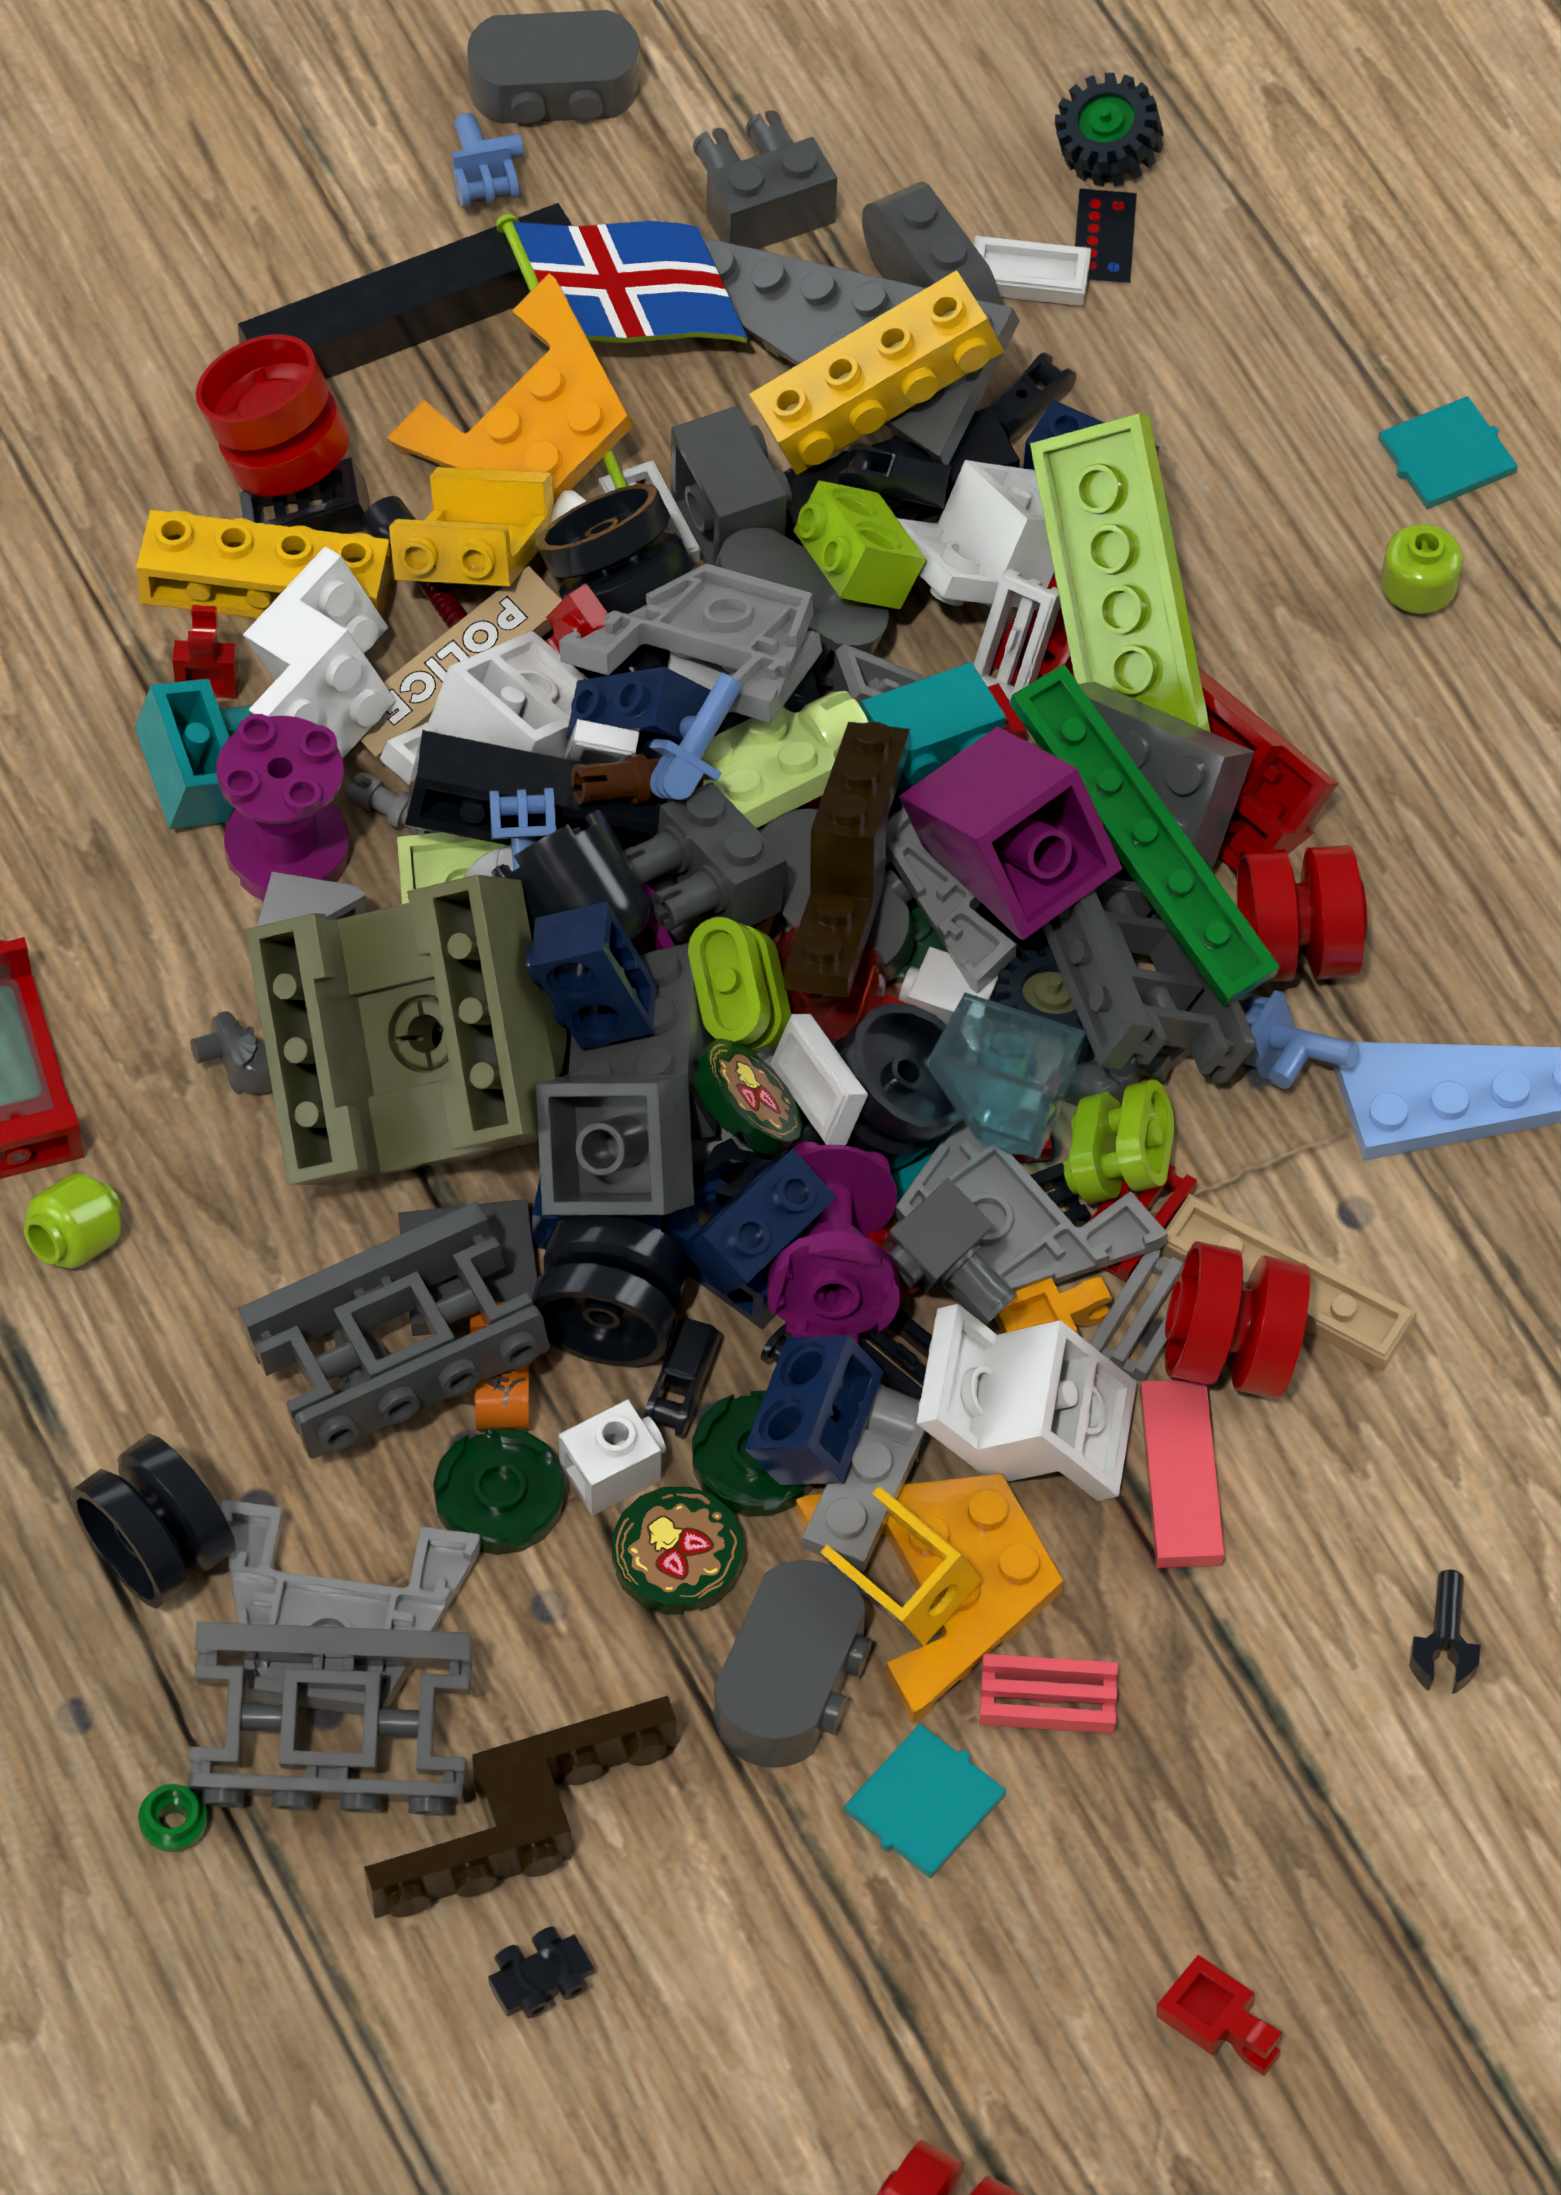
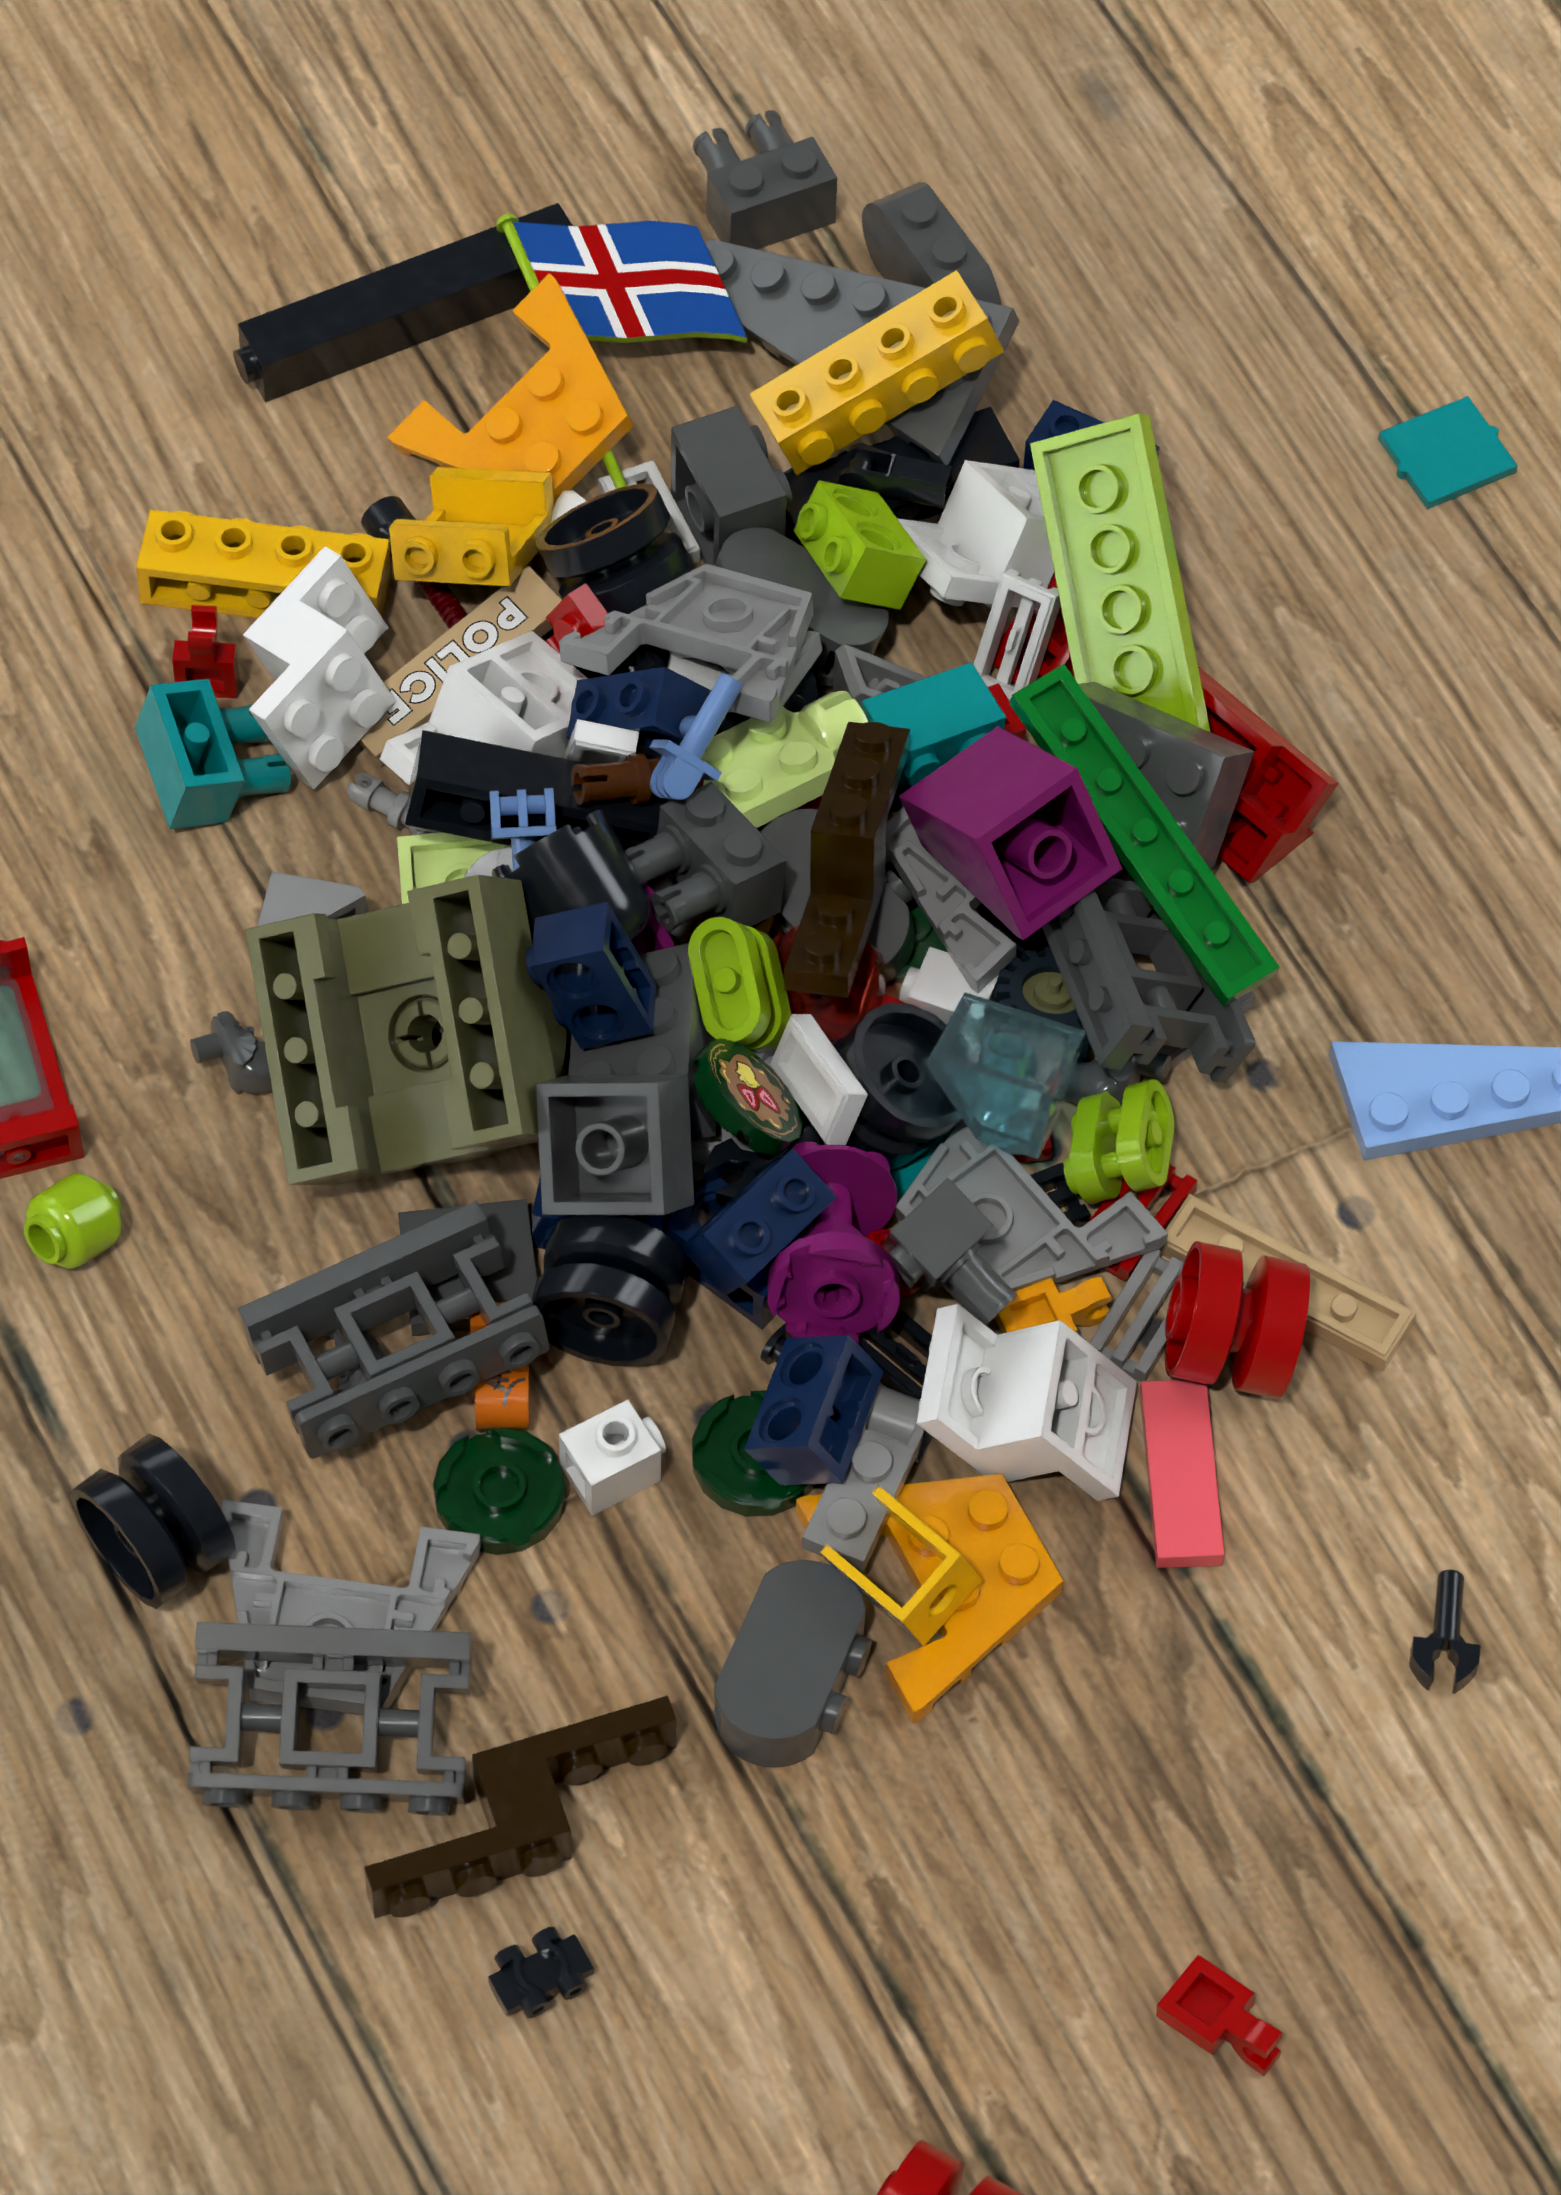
green plate [138,1784,207,1852] -> none
red wheel [196,335,350,496] -> none
magenta piece [216,714,350,900] -> none
black slope [239,457,370,534] -> none
medium blue arm [452,113,524,208] -> none
dark grey brick [467,10,639,124] -> none
tile [612,1487,744,1615] -> none
black bar [643,1318,720,1438] -> none
teal piece [844,1724,1007,1879] -> none
white tile [974,236,1091,306] -> none
coral tile [979,1654,1118,1734] -> none
black bar [989,352,1076,443] -> none
black wheel [1055,73,1164,186] -> none
black sticker [1075,188,1137,283] -> none
red wheel [1236,845,1368,983] -> none
medium blue arm [1242,990,1359,1089] -> none
lime head [1381,524,1463,614] -> none

